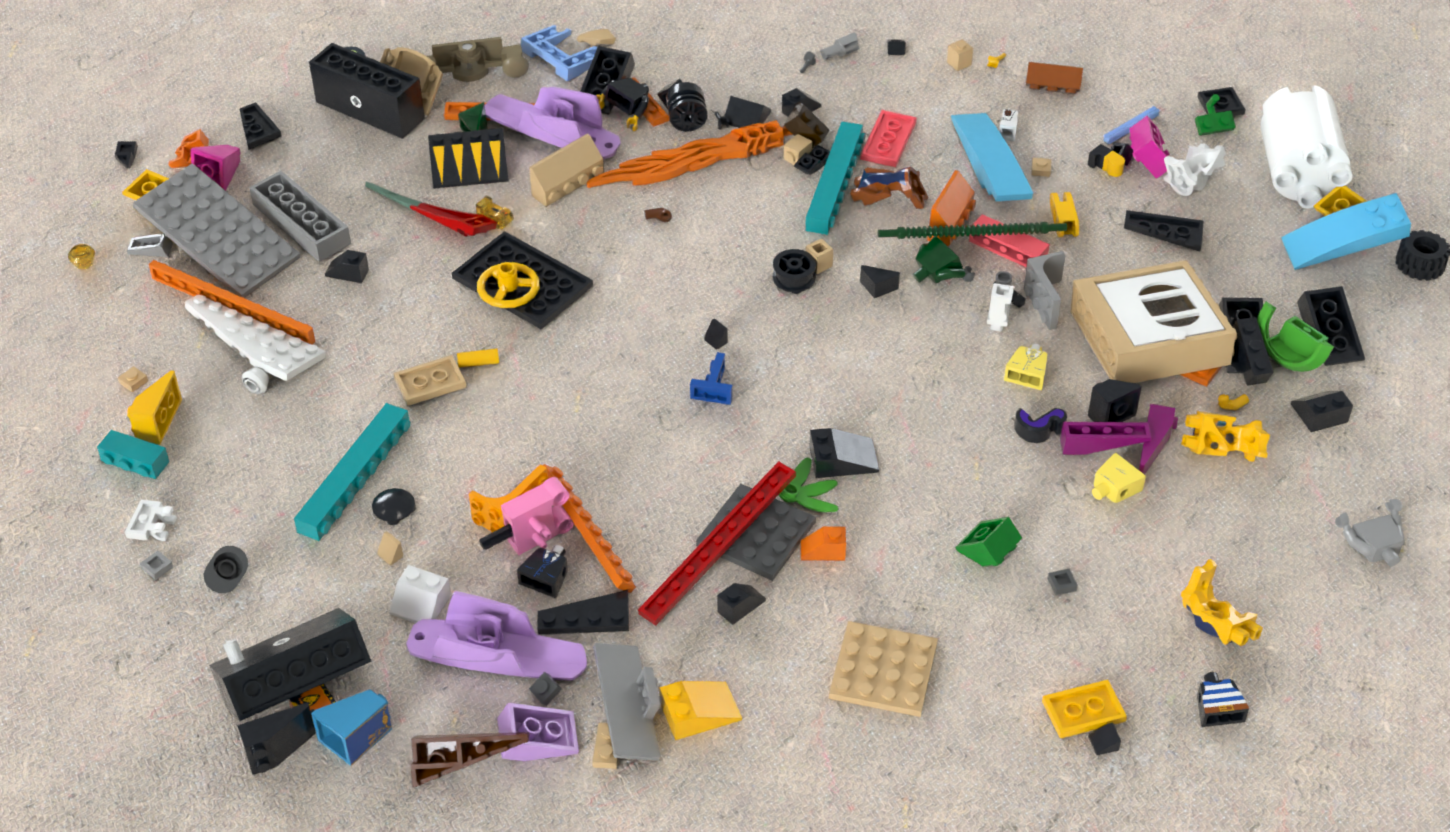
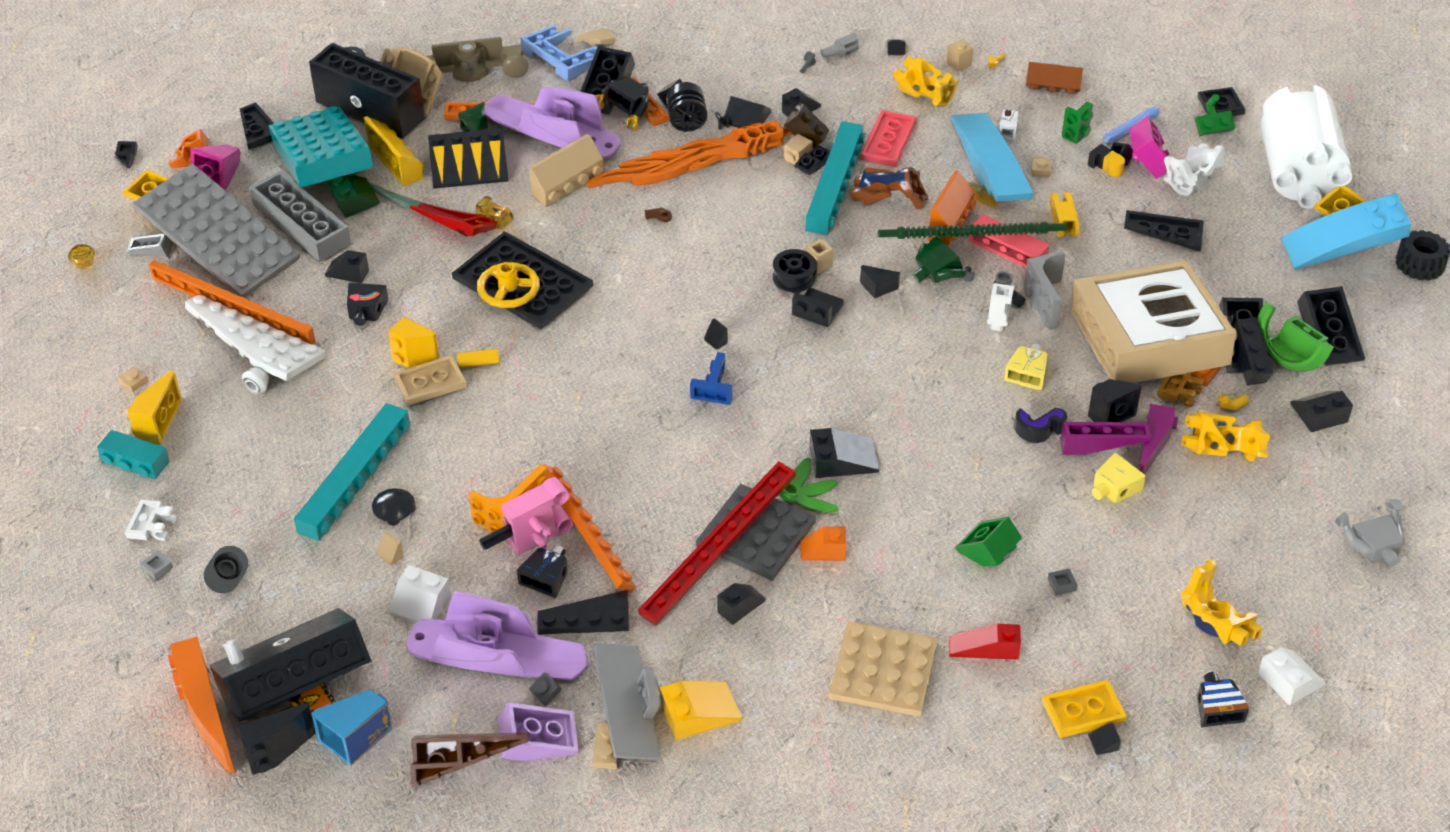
none -> orange slope [167,636,235,774]
none -> teal brick [269,106,373,188]
none -> dark green slope [327,174,380,218]
none -> black torso [347,283,388,326]
none -> yellow slope [364,116,424,187]
none -> yellow slope [388,317,439,368]
none -> black bracket [792,288,844,327]
none -> yellow hips [893,56,959,107]
none -> red slope [949,624,1021,660]
none -> clear yellow slope [968,182,1001,209]
none -> green bracket [1061,102,1093,144]
none -> pearl gold plate [1157,372,1204,407]
none -> white slope [1258,647,1325,706]

